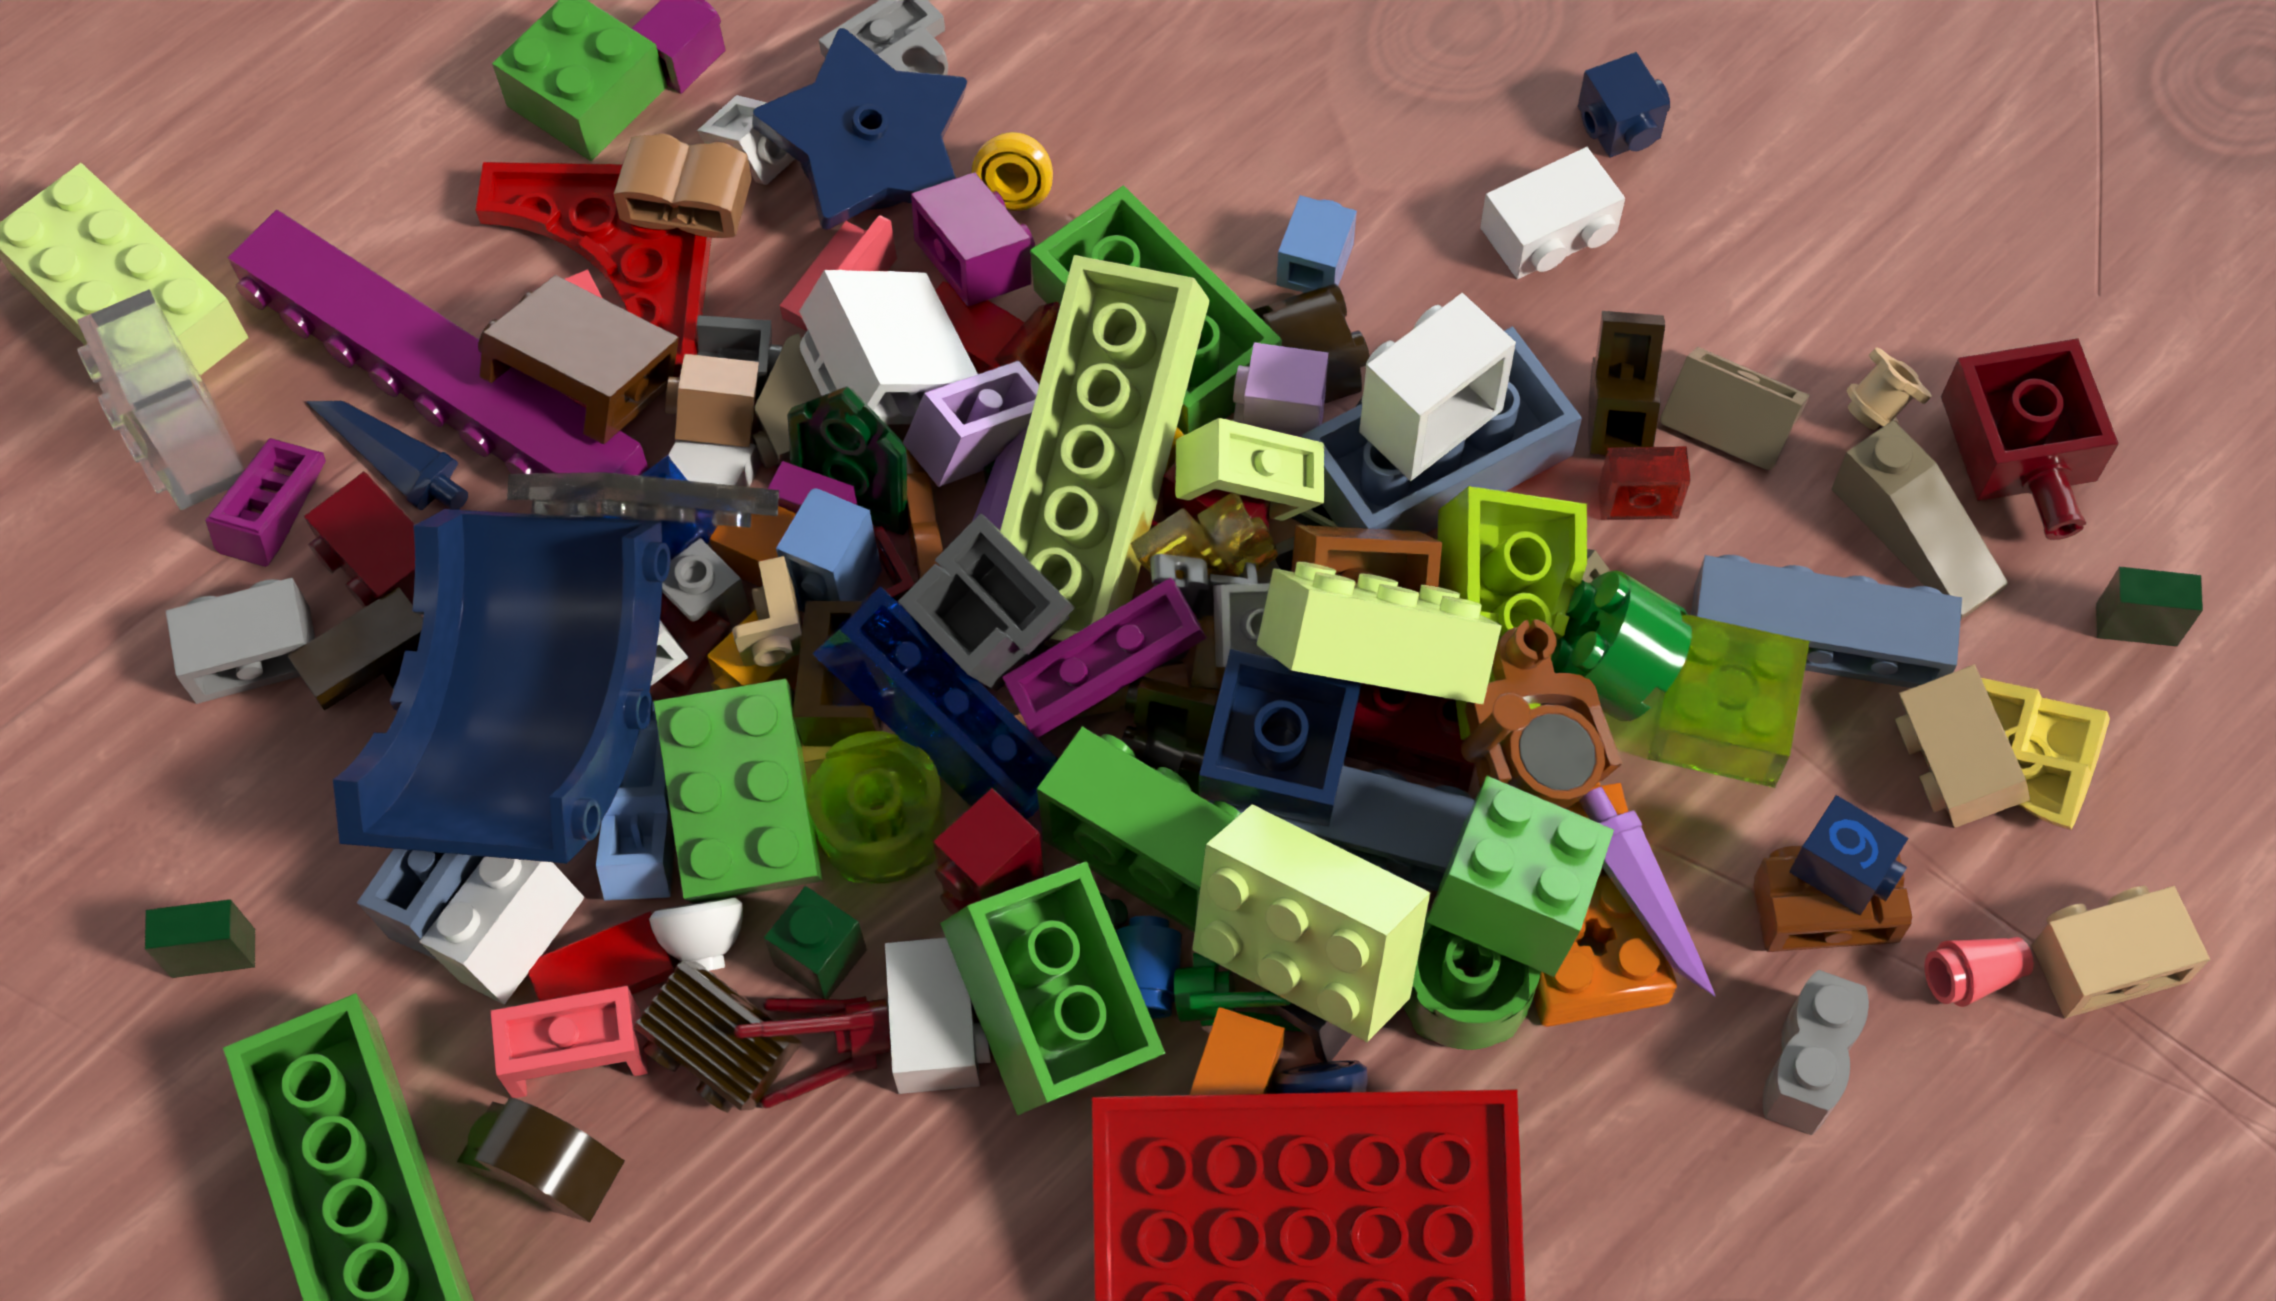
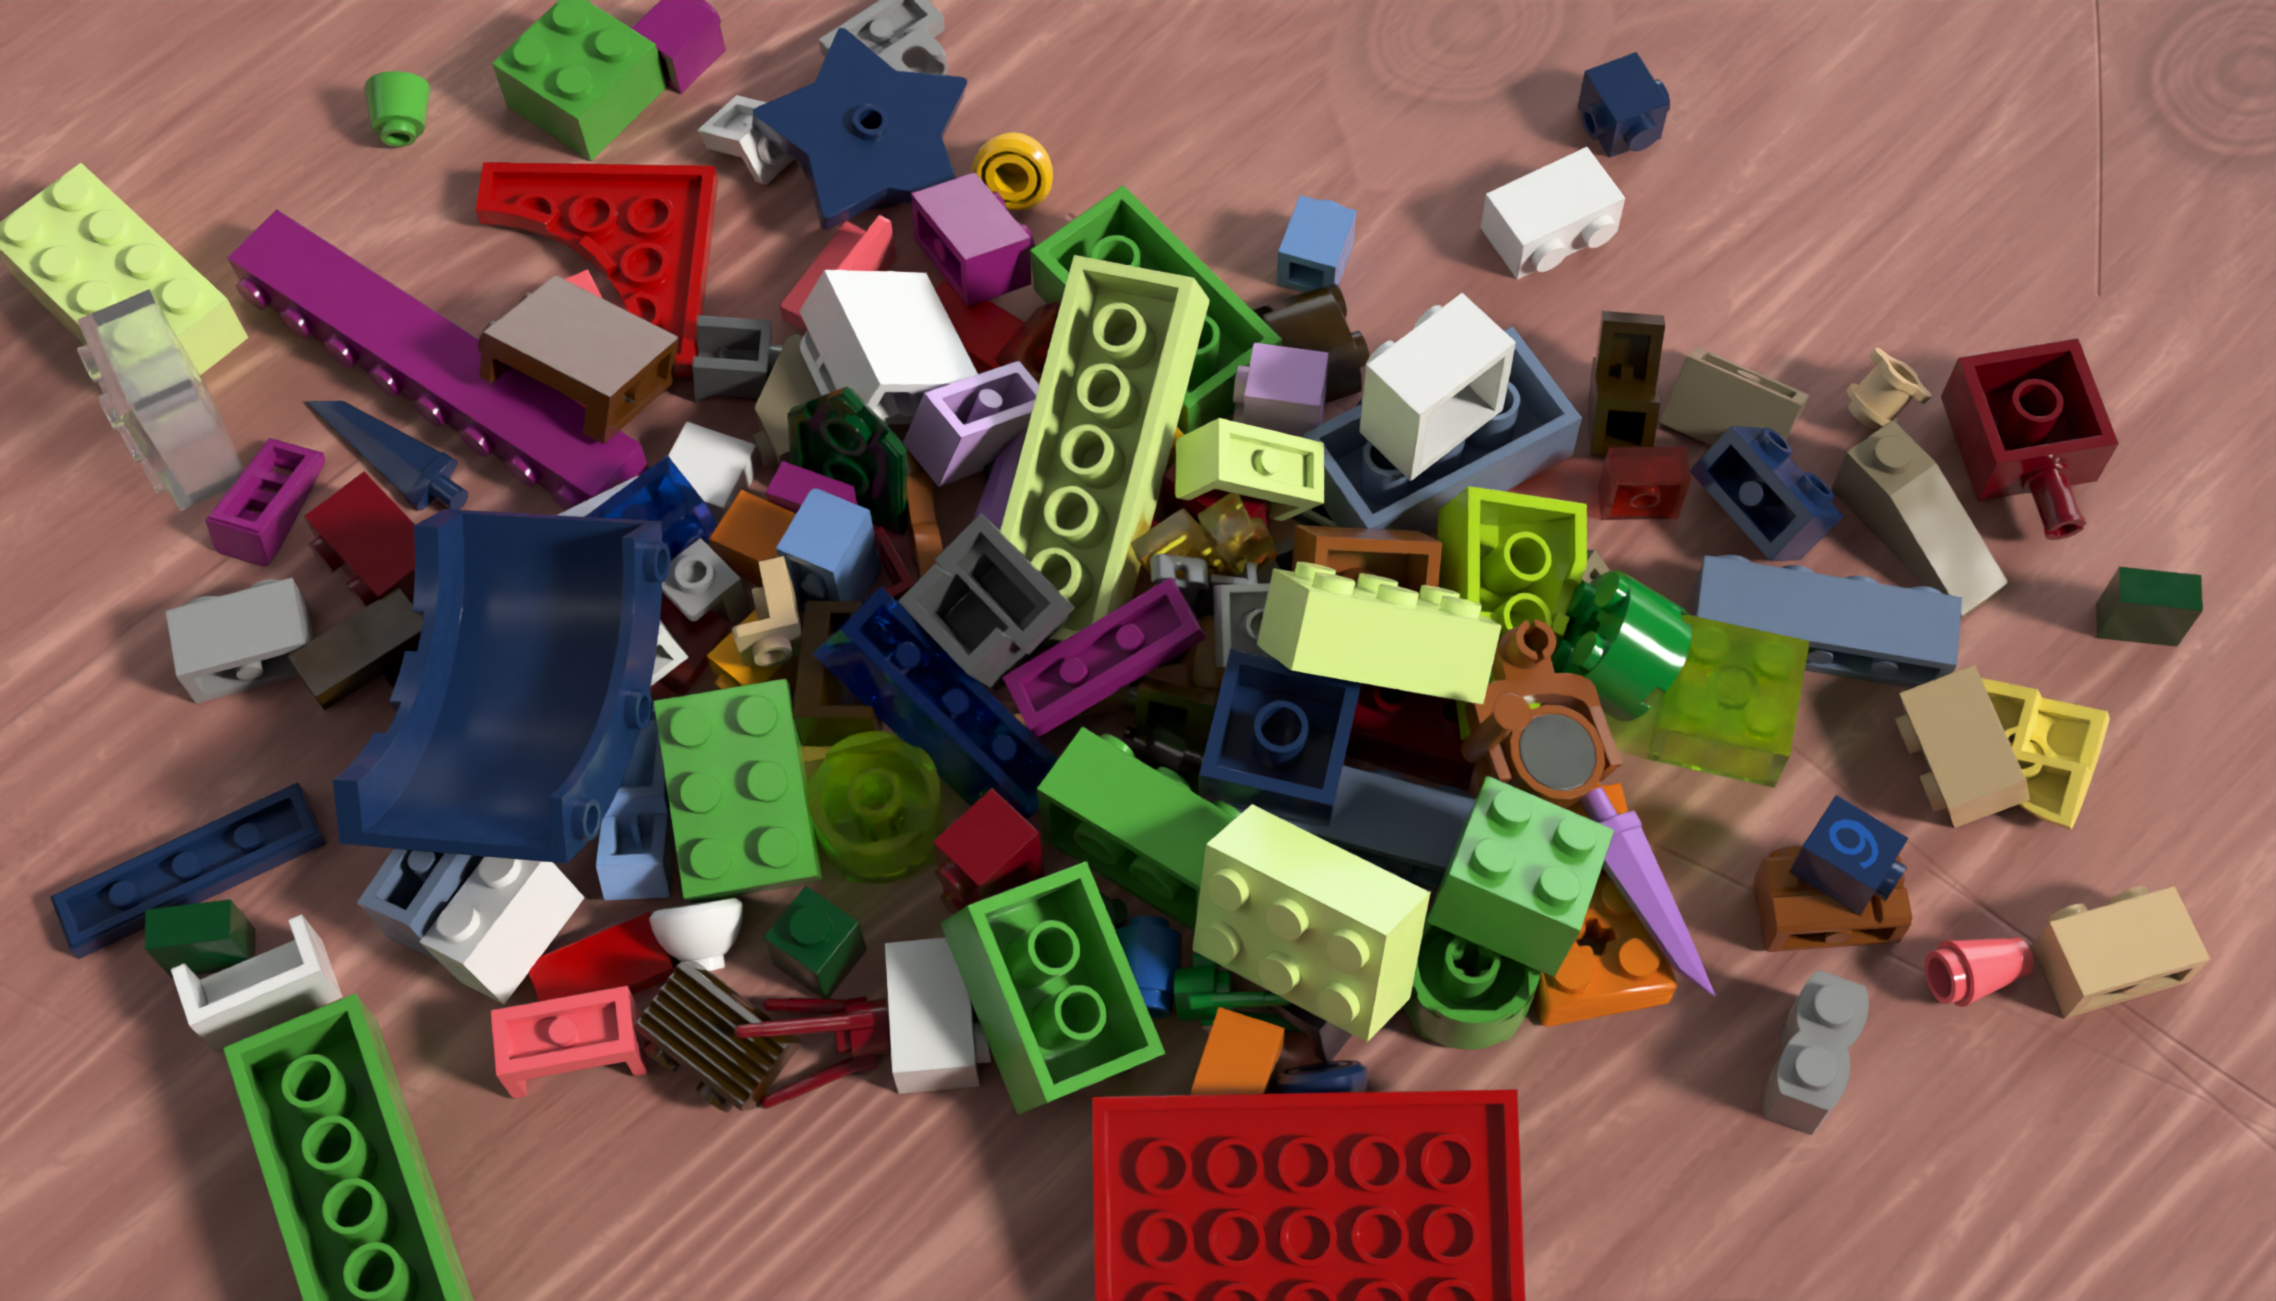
dark brown brick [457,1097,625,1223] -> none
clear smoke plate [507,472,779,528] -> none
medium nougat brick [614,133,752,238] -> none
medium nougat brick [665,354,759,448] -> none
none -> dark blue tile [50,782,327,959]
none -> white panel [171,914,342,1052]
none -> bright green hat [364,71,431,147]
none -> dark blue brick [1689,426,1844,561]

